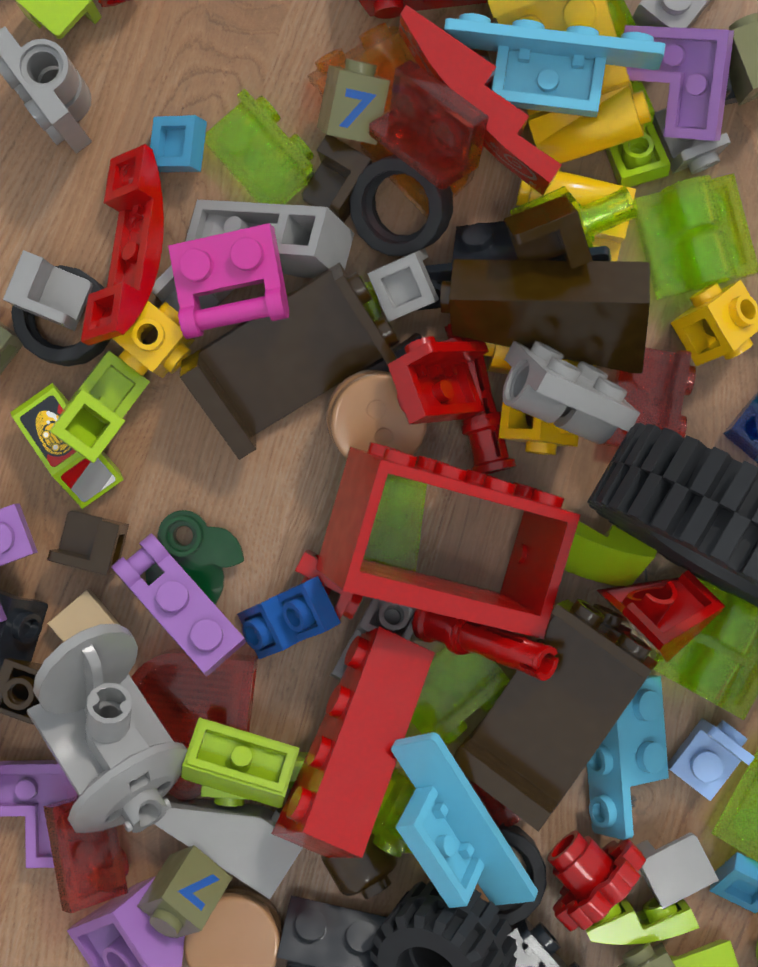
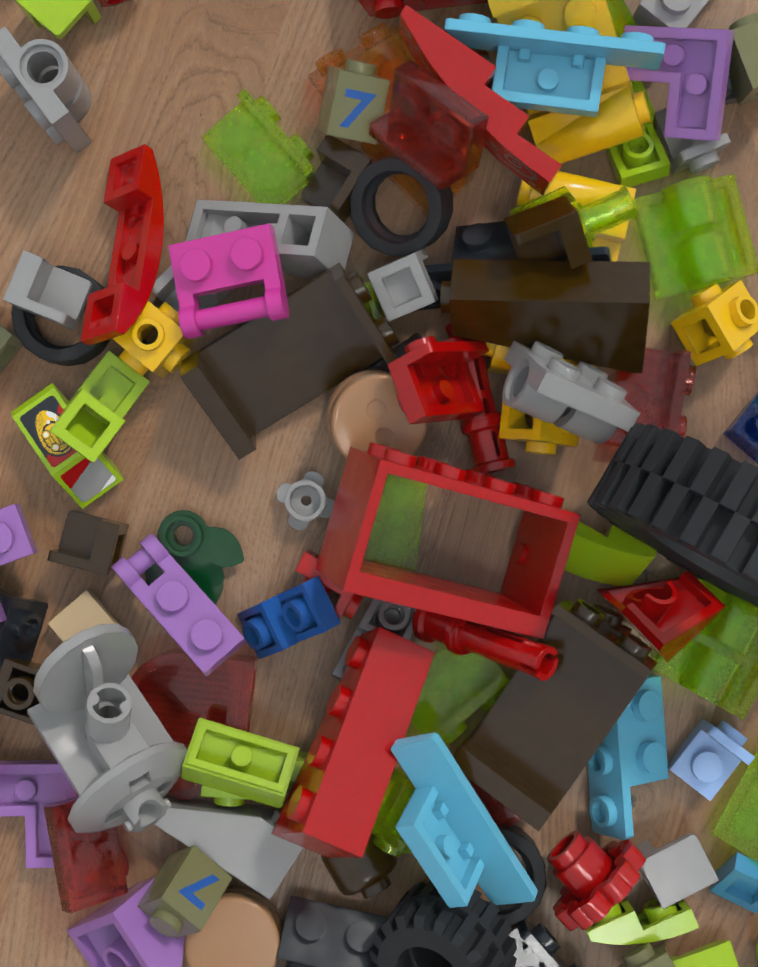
dark azure tile [150,115,207,172] -> none
none -> light grey plate [277,471,334,530]

